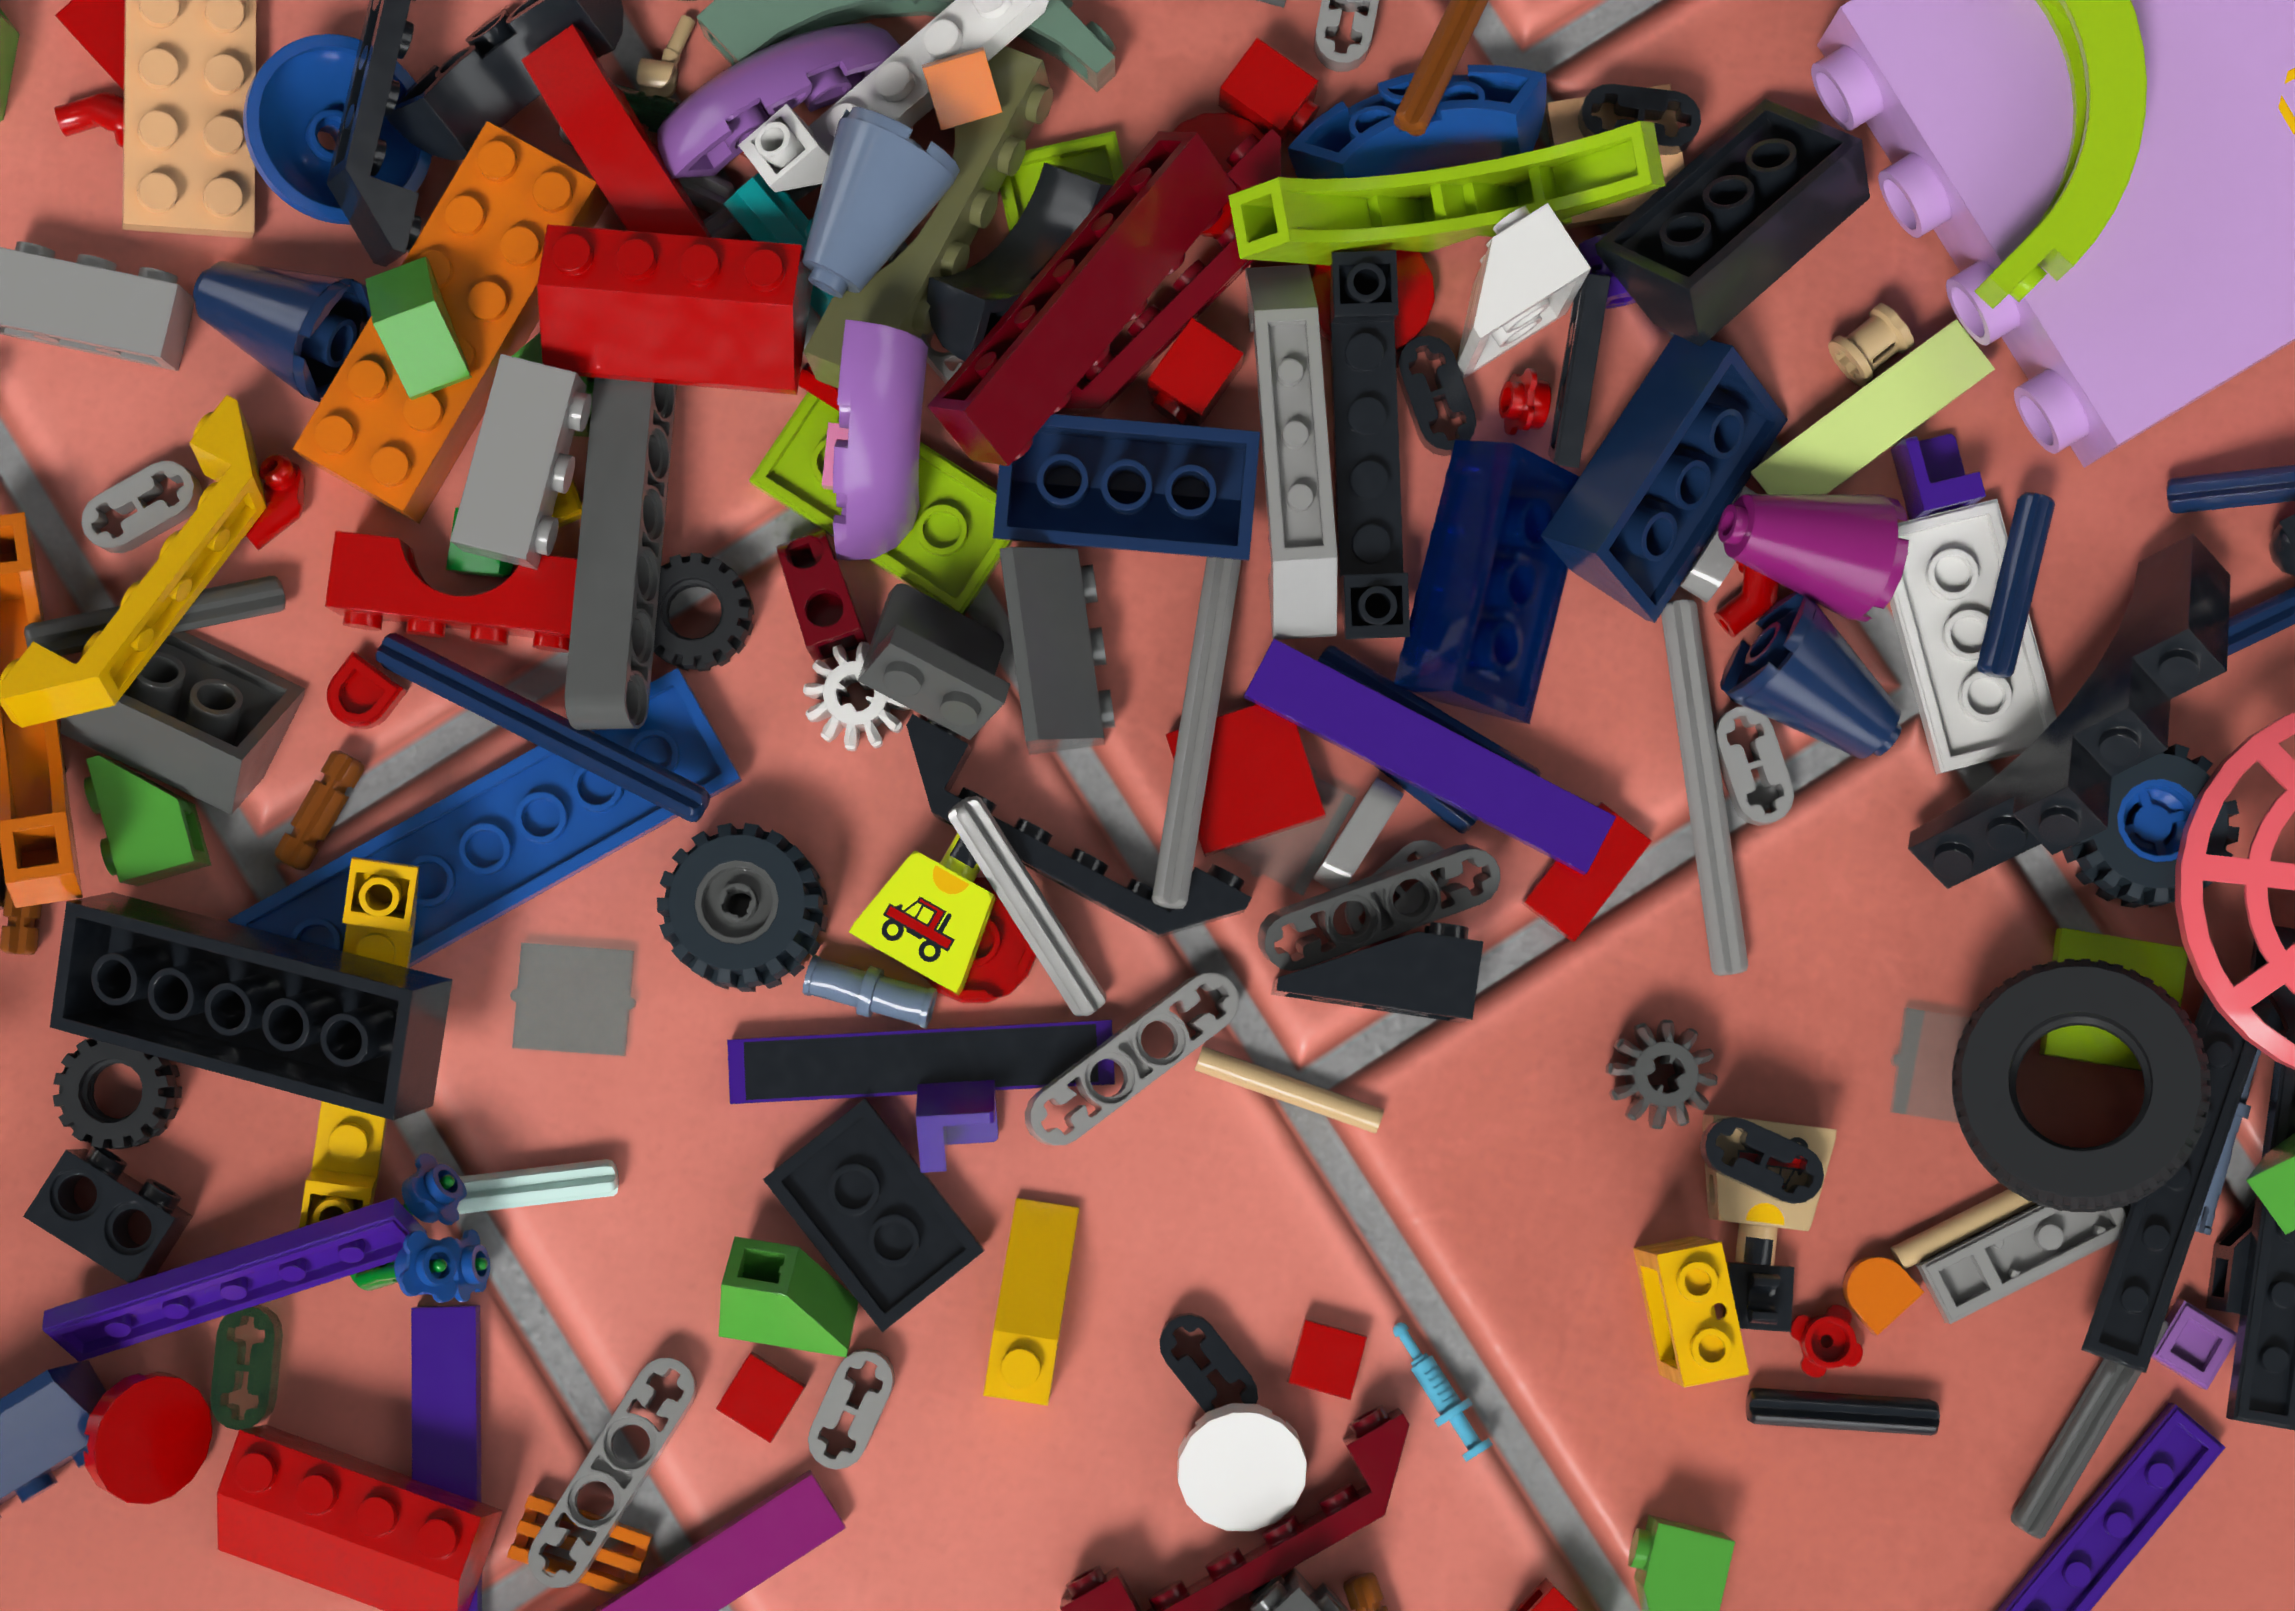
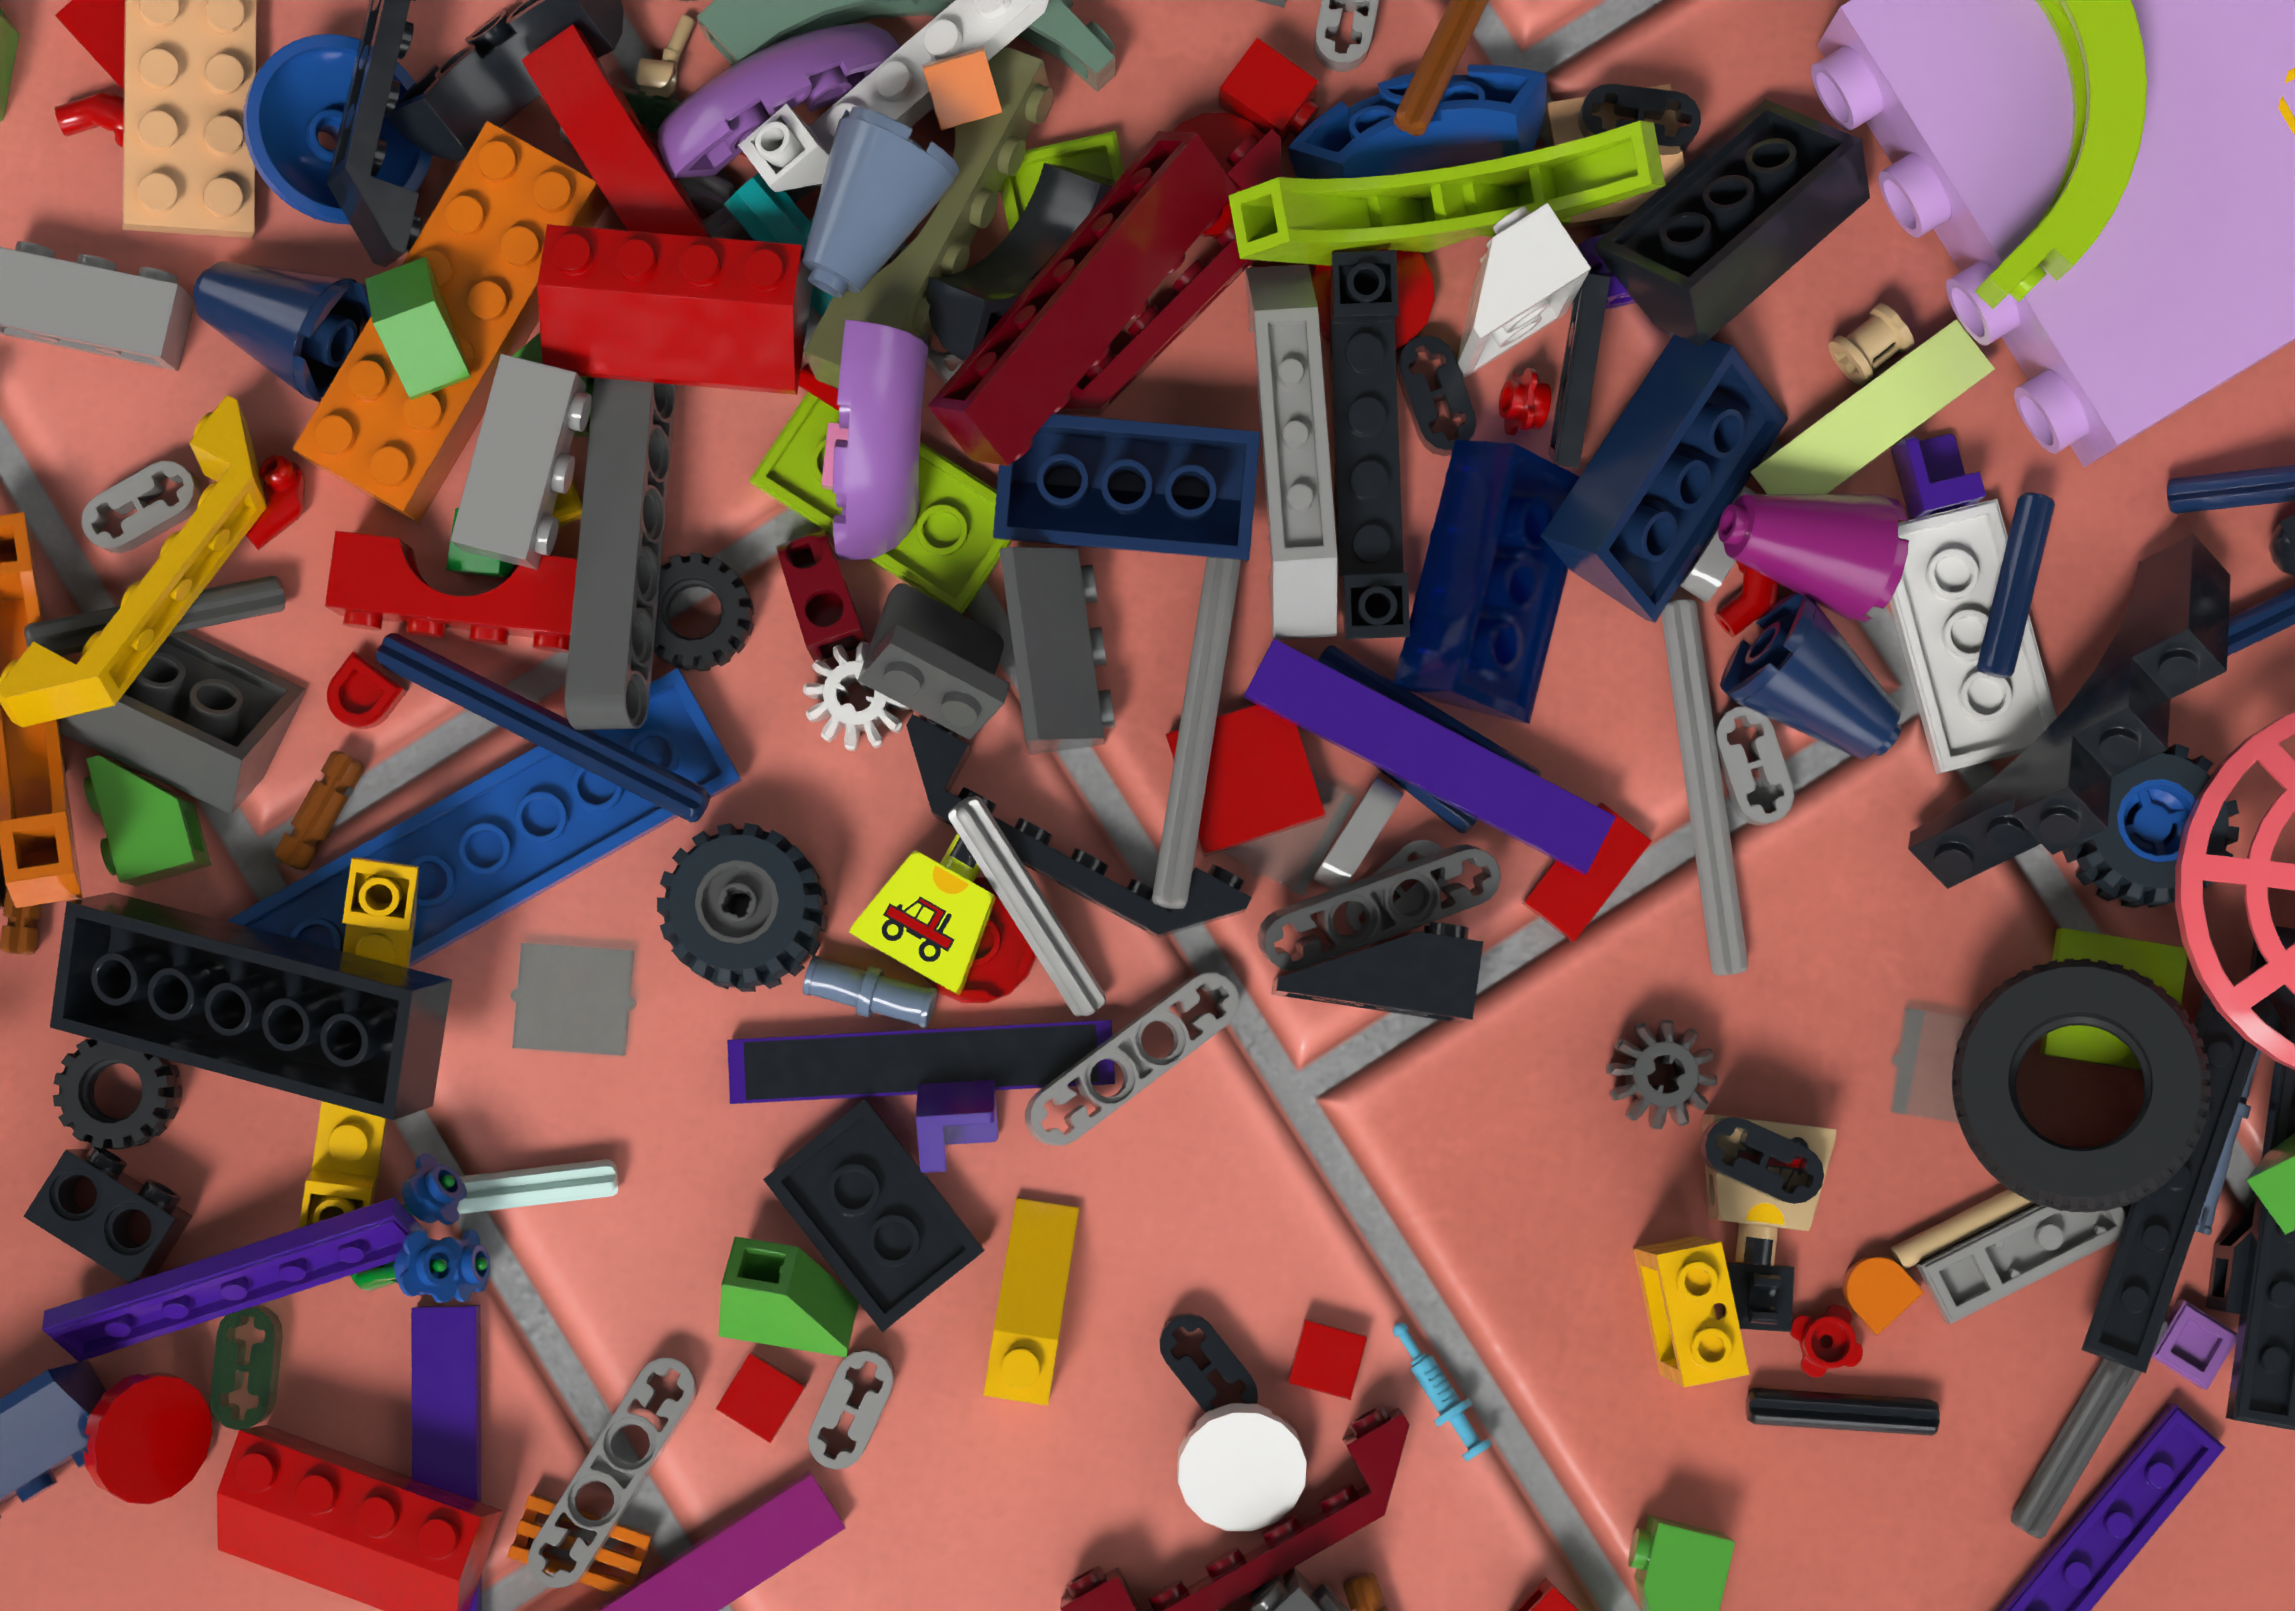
red brick [1148,318,1244,426] -> none
tan bar [1195,1046,1384,1134] -> none

